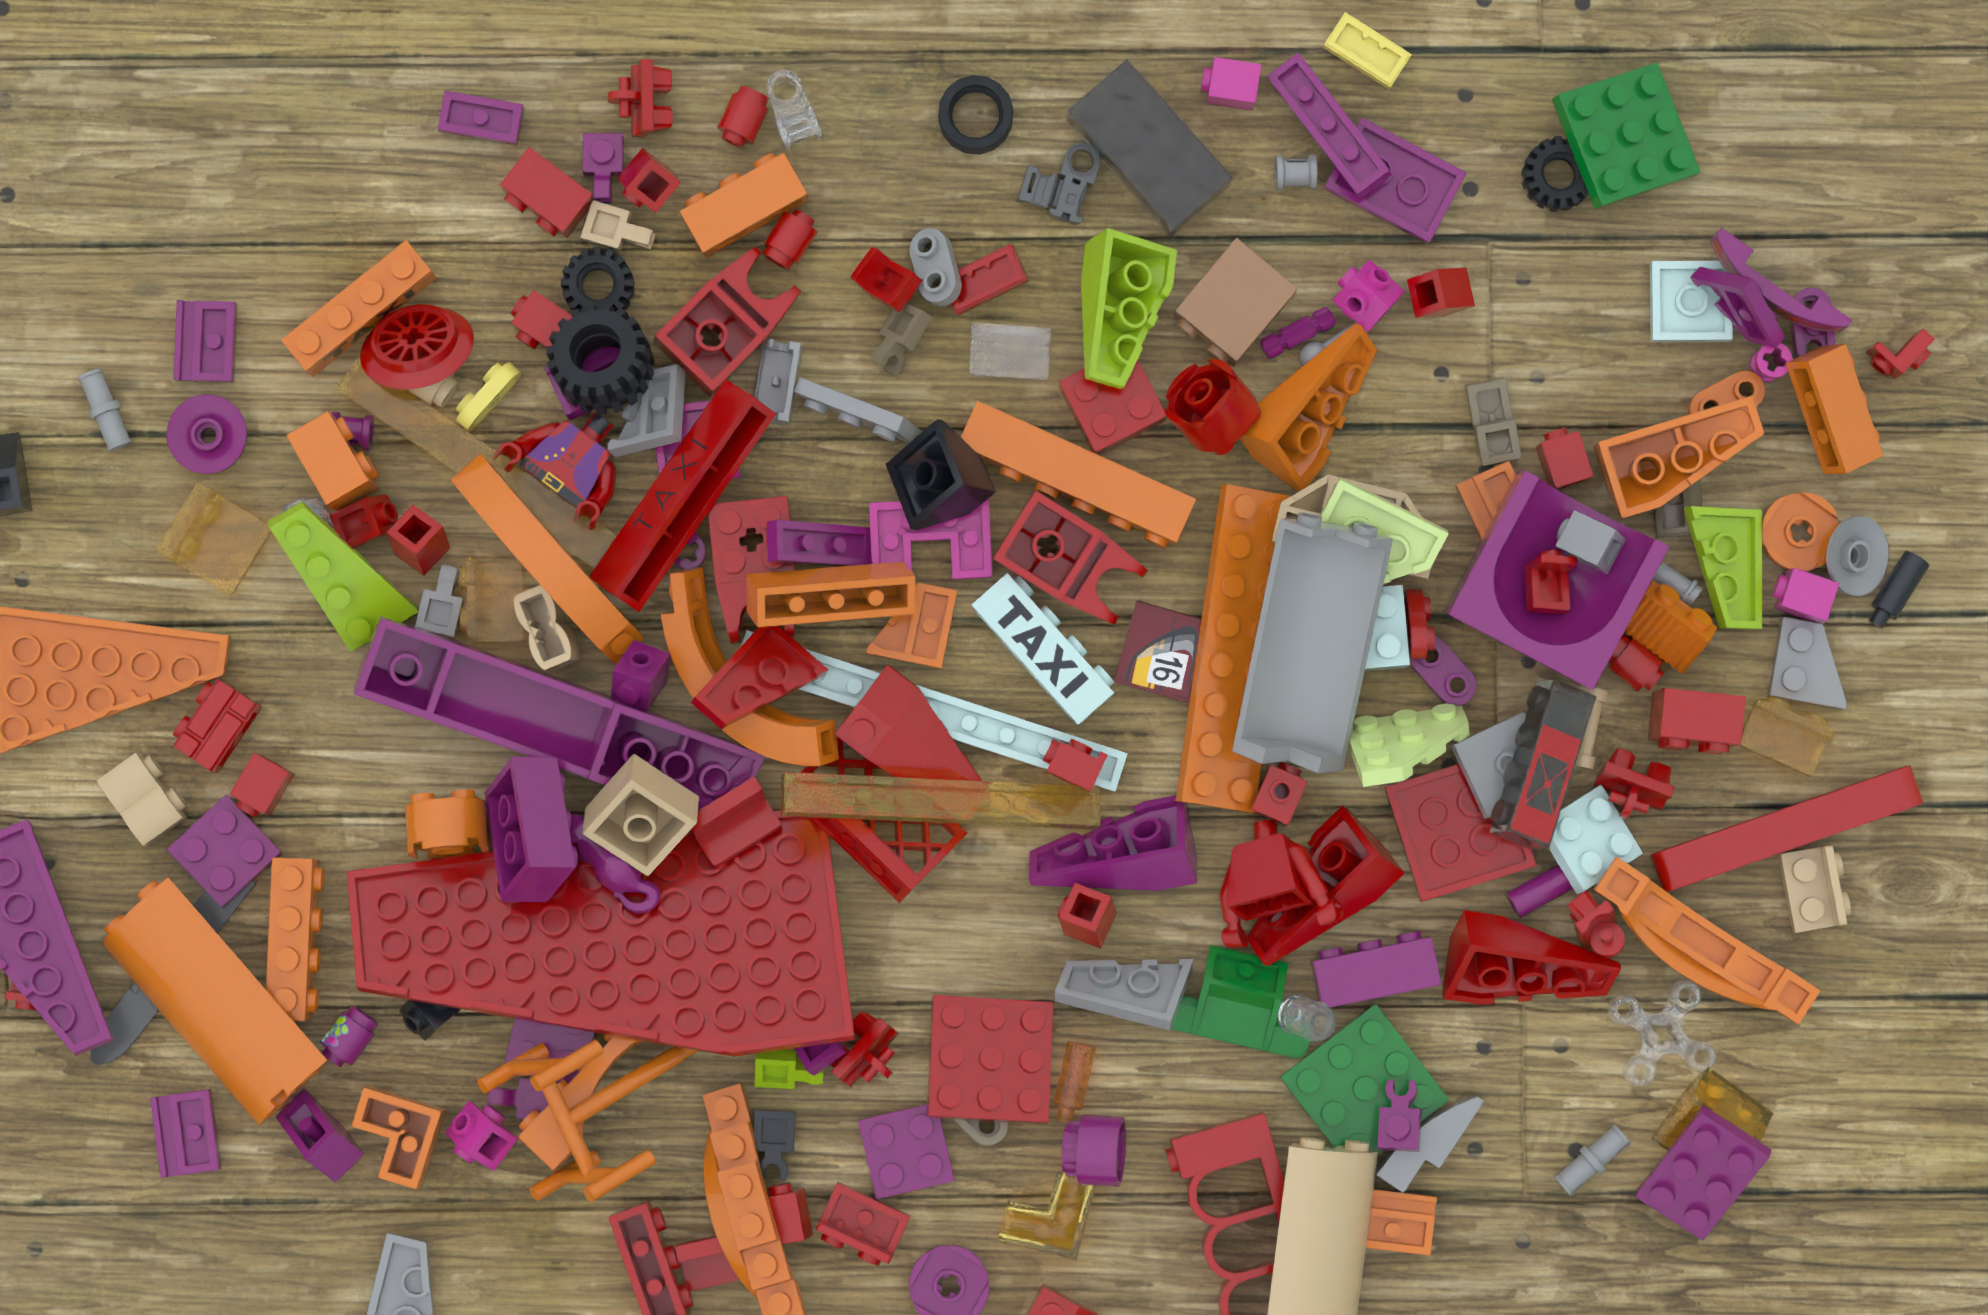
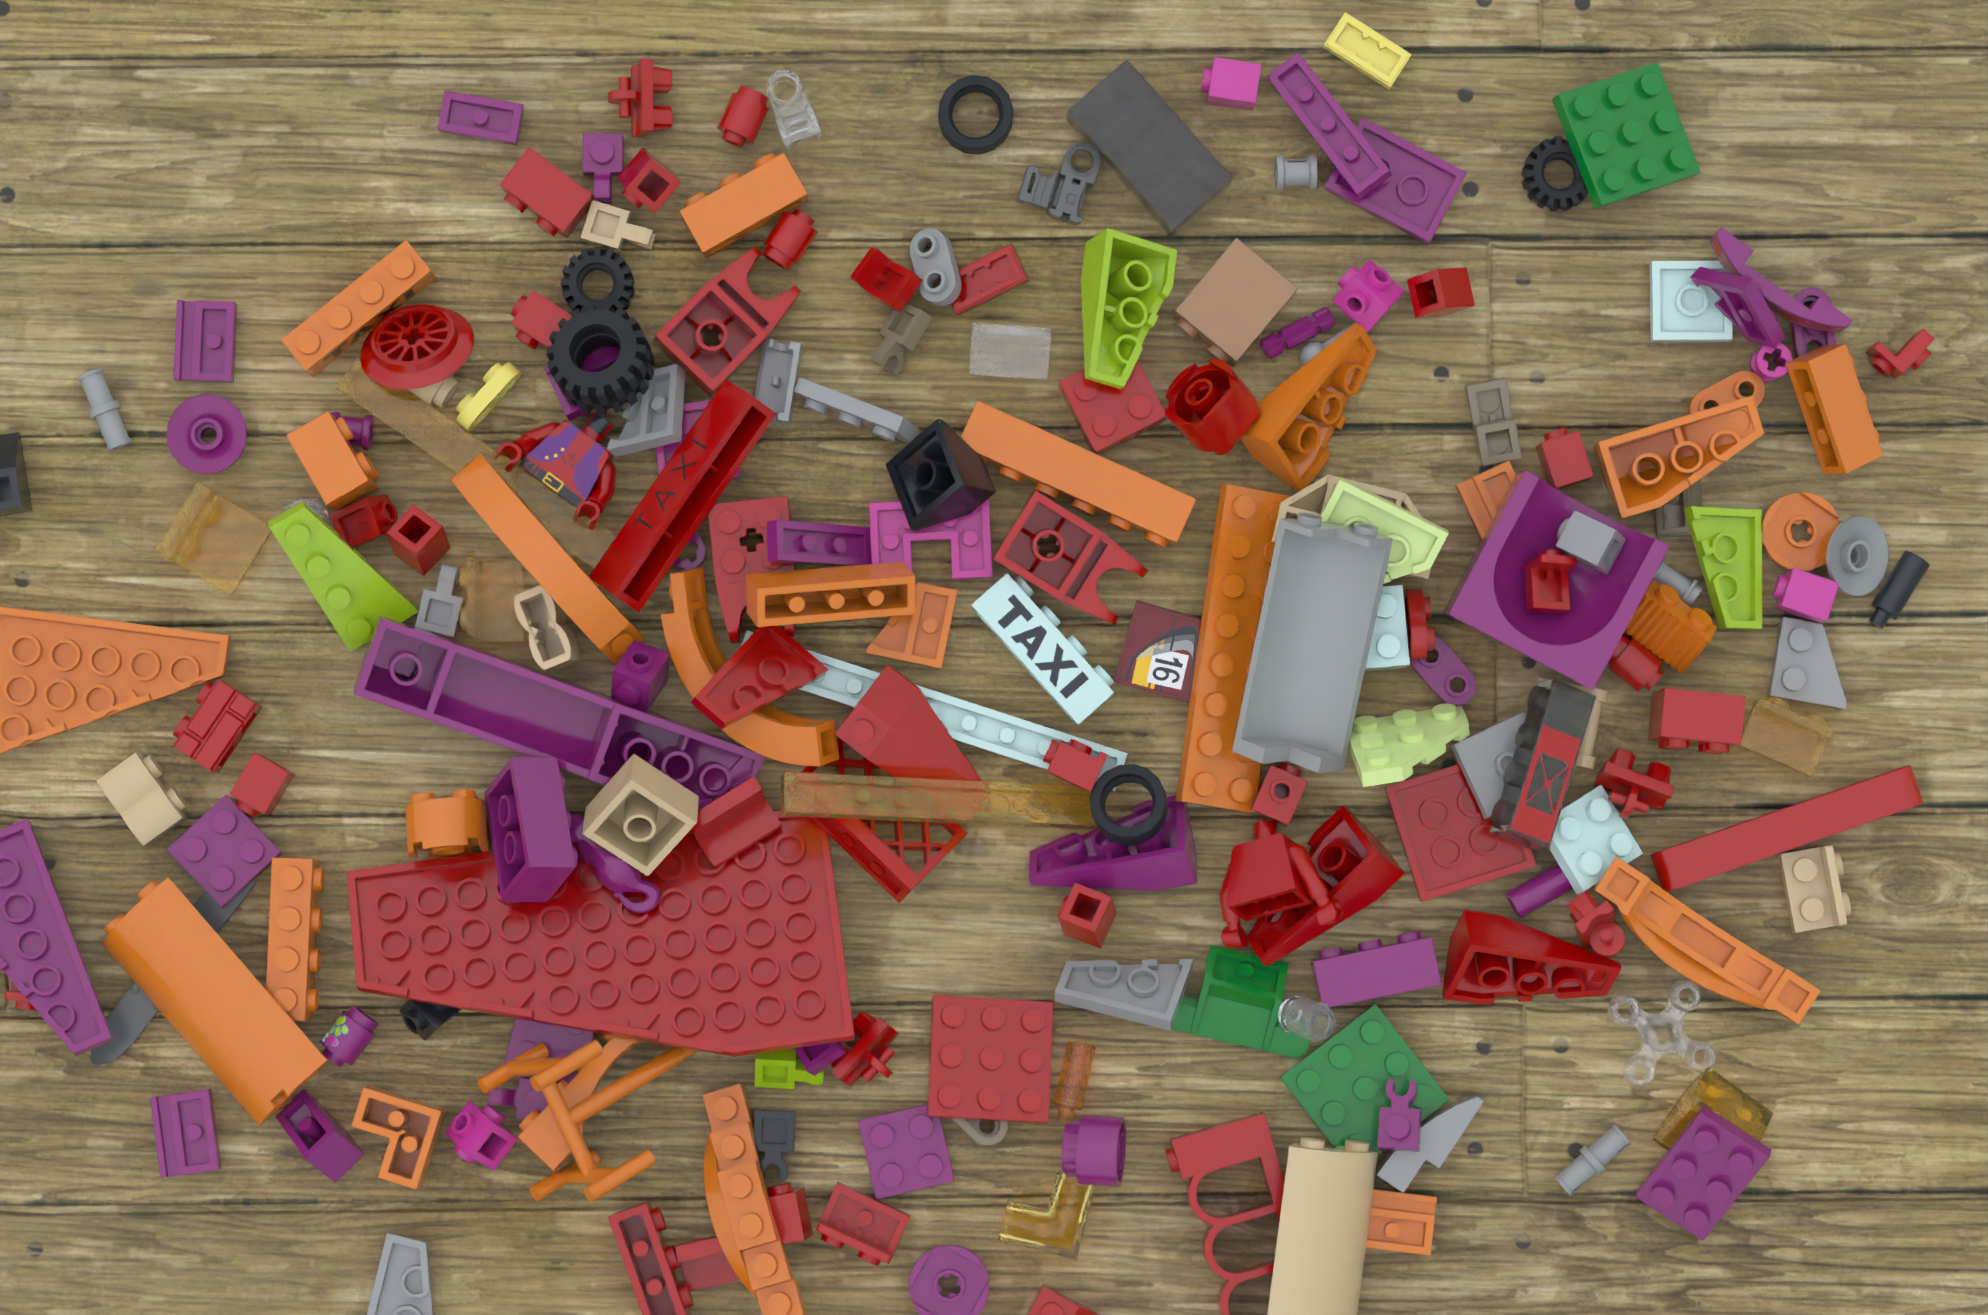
none -> black tyre [1090,764,1168,845]

